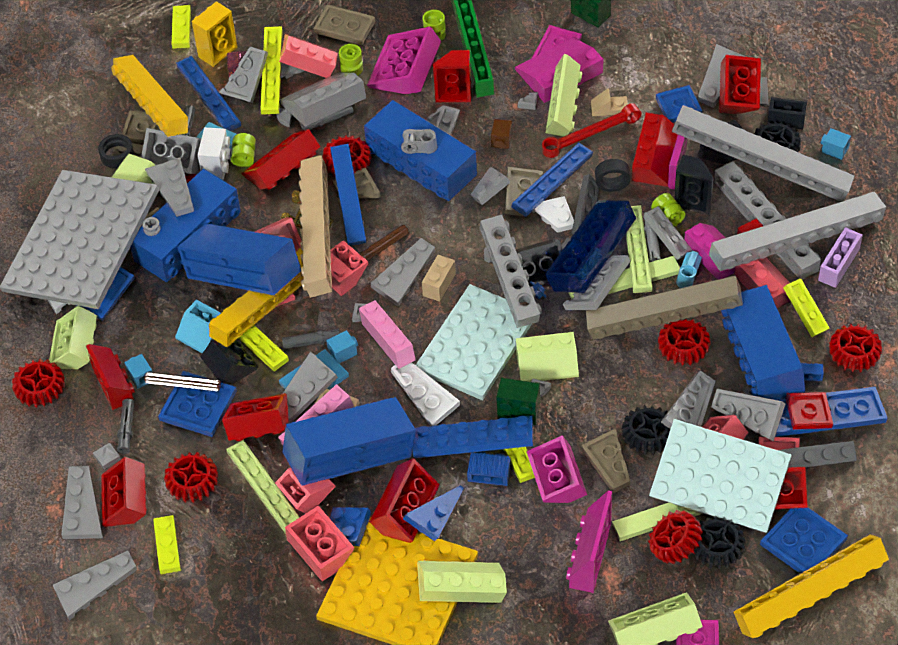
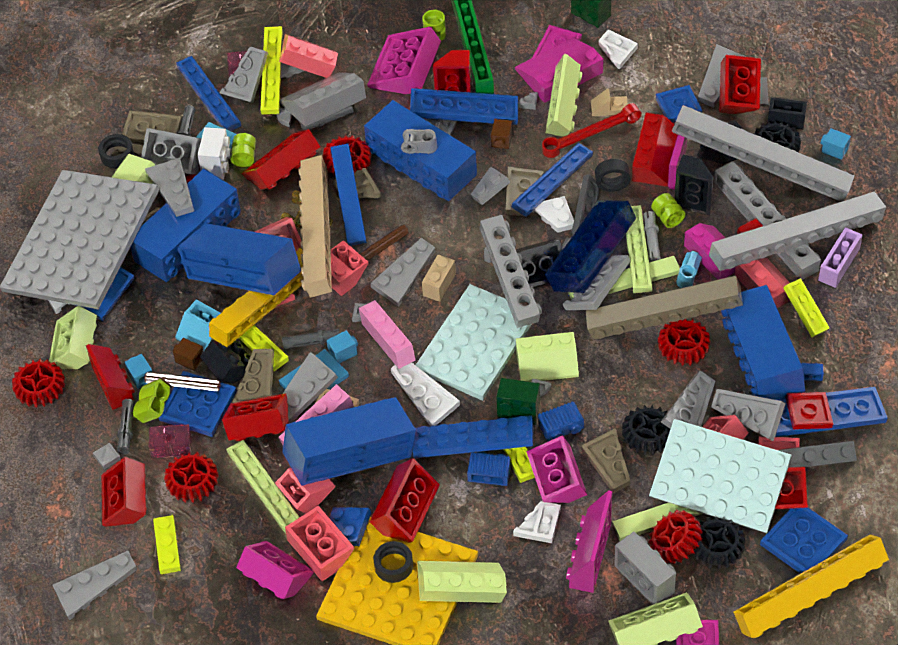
light grey wing [61,466,103,539] -> none
yellow brick [111,55,188,137] -> none
light grey bush [142,217,161,236] -> none
neon yellow plate [172,5,191,49] -> none
yellow brick [192,1,237,67] -> none
dark tan plate [314,4,375,45] -> none
lime wheel [339,44,363,76] -> none
wing [403,485,464,541] -> none
blue plate [530,281,547,300] -> none
light grey plate [643,207,692,260] -> none
red gear [829,323,882,373] -> none
none -> lime brick [133,379,170,423]
none -> clear pink brick [149,424,192,458]
none -> reddish brown brick [173,338,204,371]
none -> dark tan wing [232,349,274,403]
none -> dark pink slope [236,541,314,599]
none -> black tyre [373,541,413,583]
none -> blue plate [410,88,518,125]
none -> white wing [513,501,561,543]
none -> blue brick [538,401,584,442]
none -> white wing [599,30,638,69]
none -> light grey brick [615,532,676,604]

